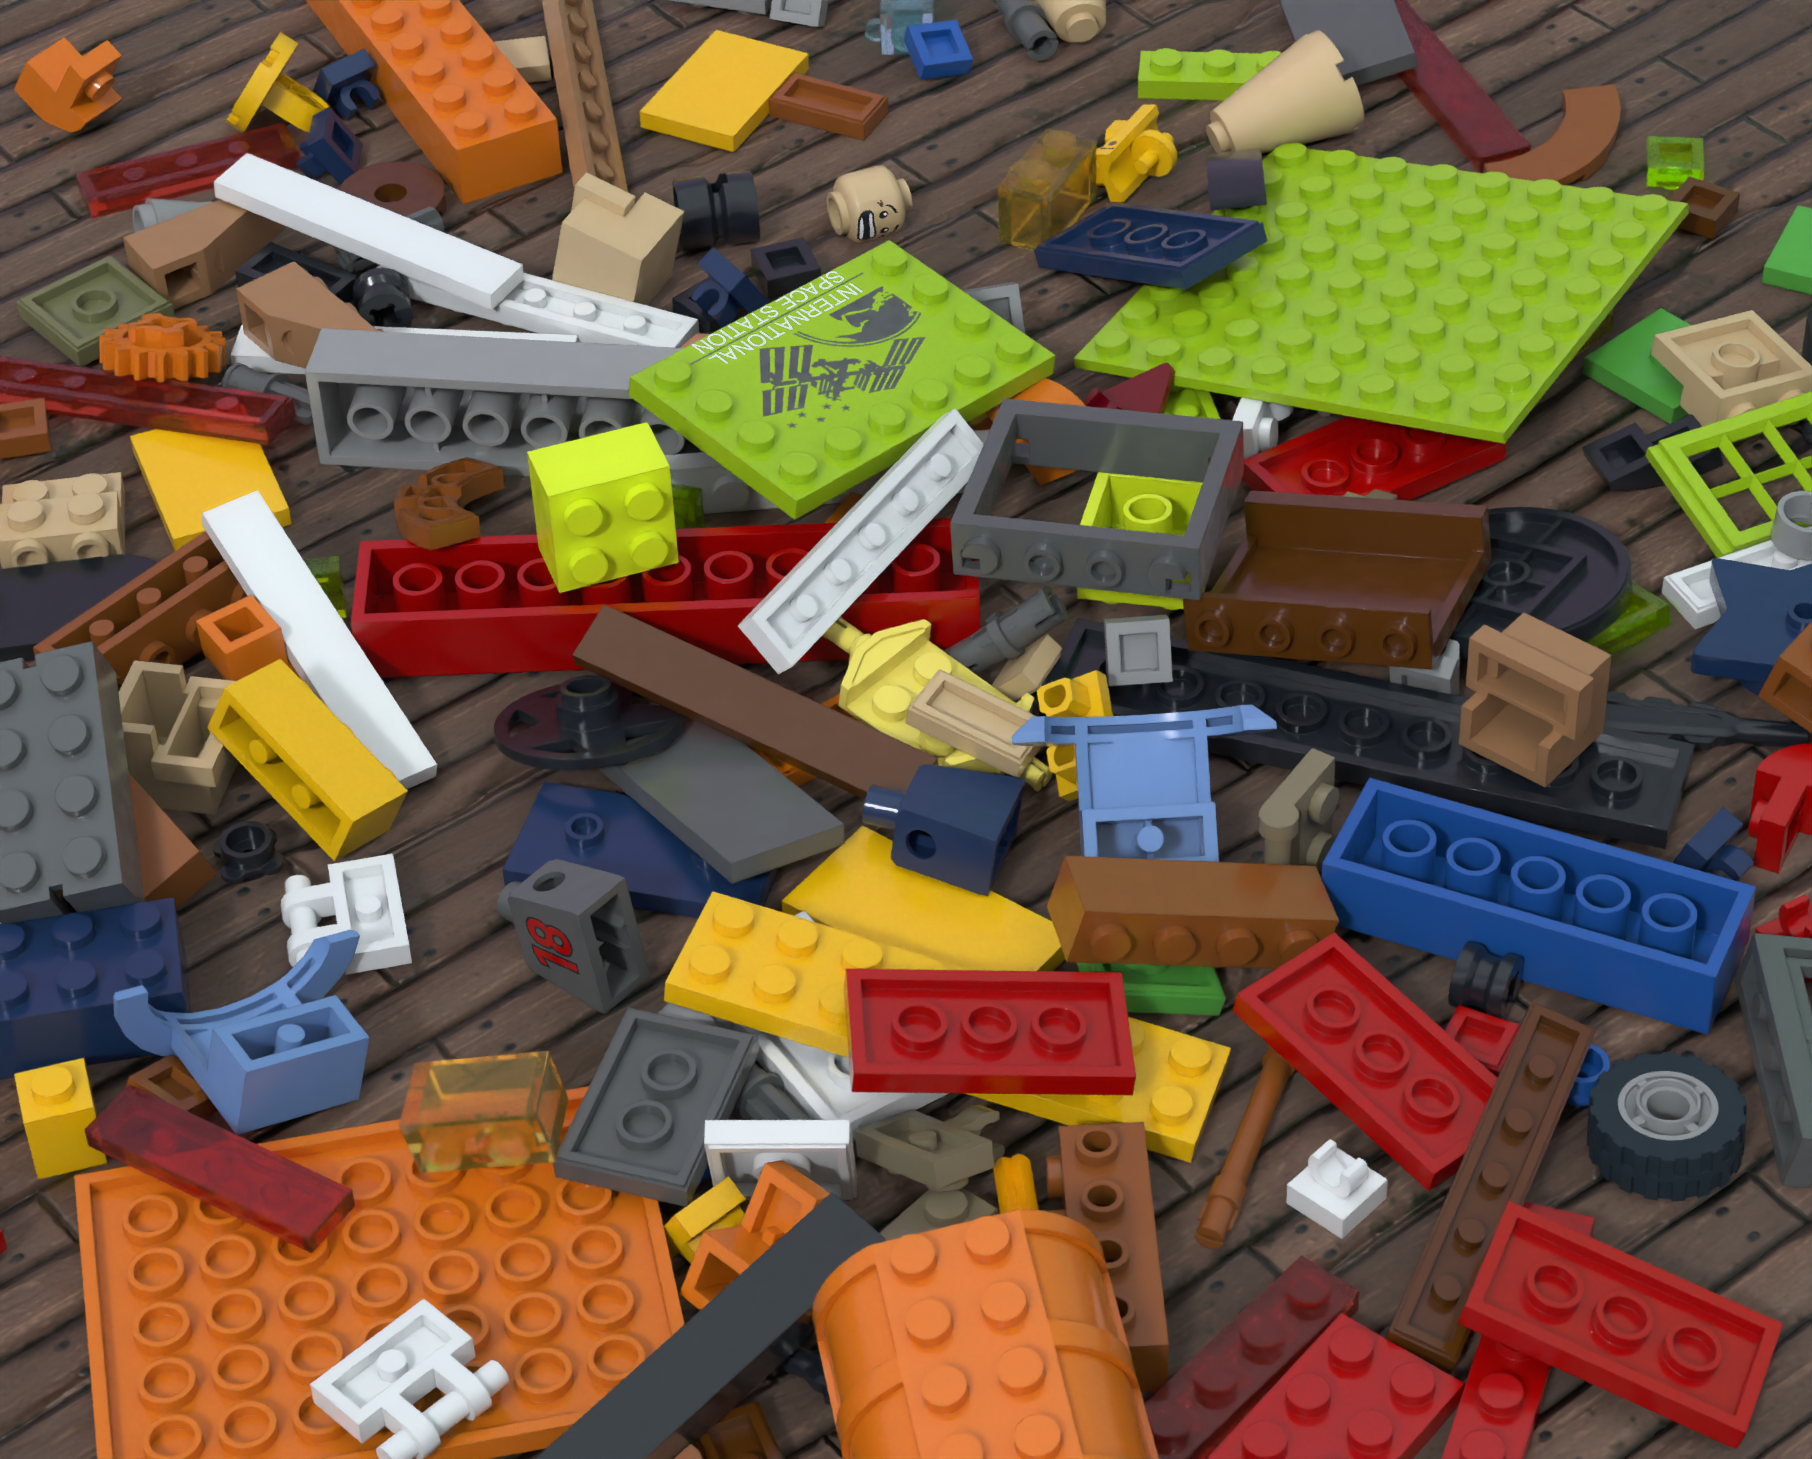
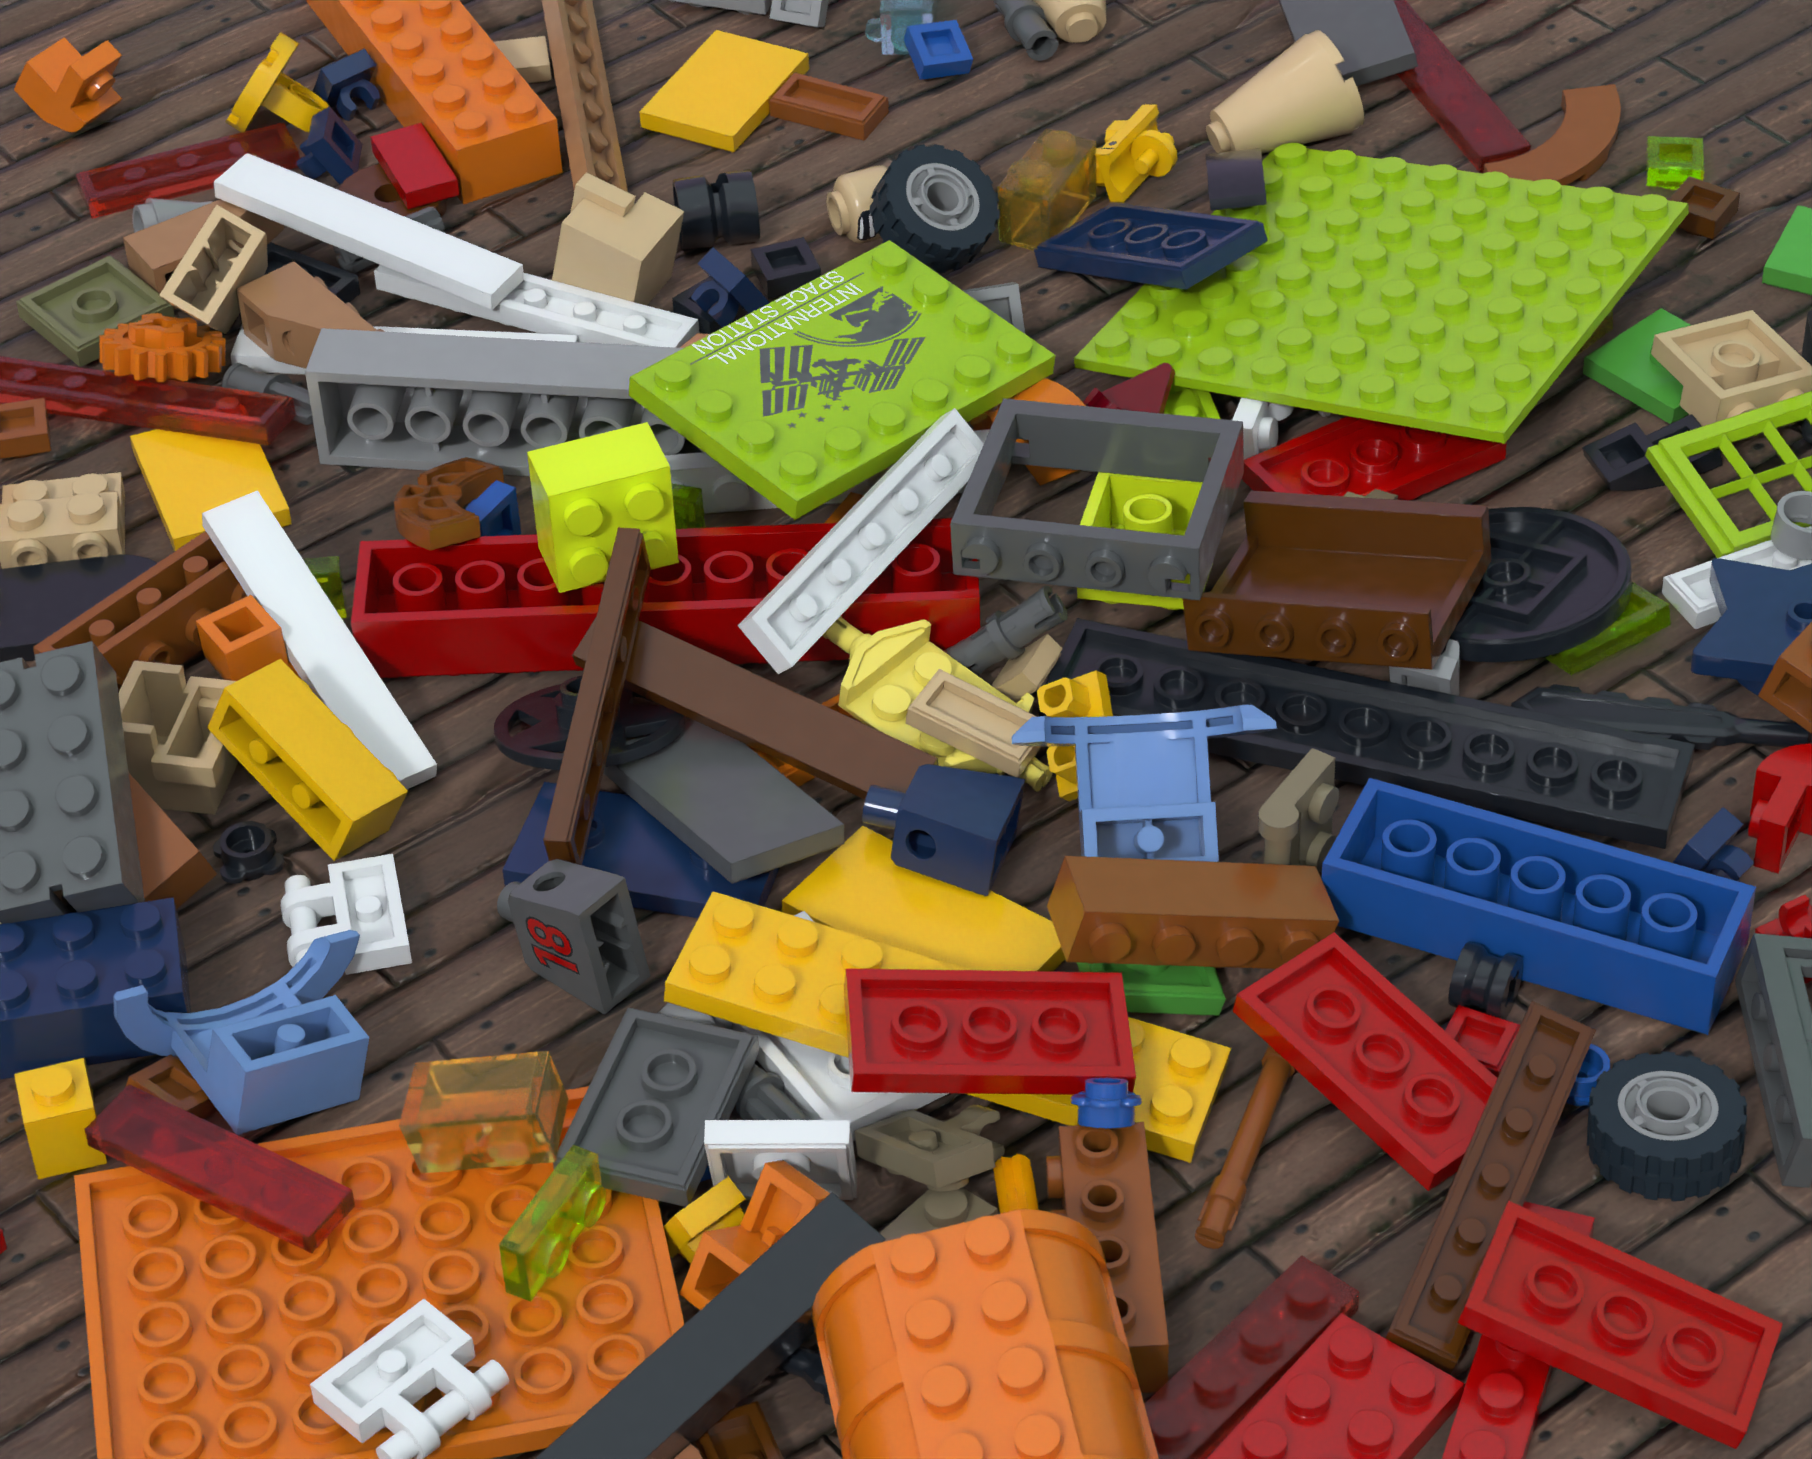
black wheel [352,267,413,328] -> none
light grey tile [1103,615,1173,686] -> none
lime plate [1138,48,1282,101] -> none
white tile [1286,1139,1388,1239] -> none
medium nougat plate [1459,613,1611,788] -> none
none -> tan torso [159,204,268,334]
none -> red tile [370,123,459,209]
none -> blue plate [465,480,522,536]
none -> clear neon green plate [499,1145,606,1302]
none -> reddish brown tile [543,527,651,865]
none -> black wheel [870,144,1000,273]
none -> blue plate [1071,1078,1142,1128]

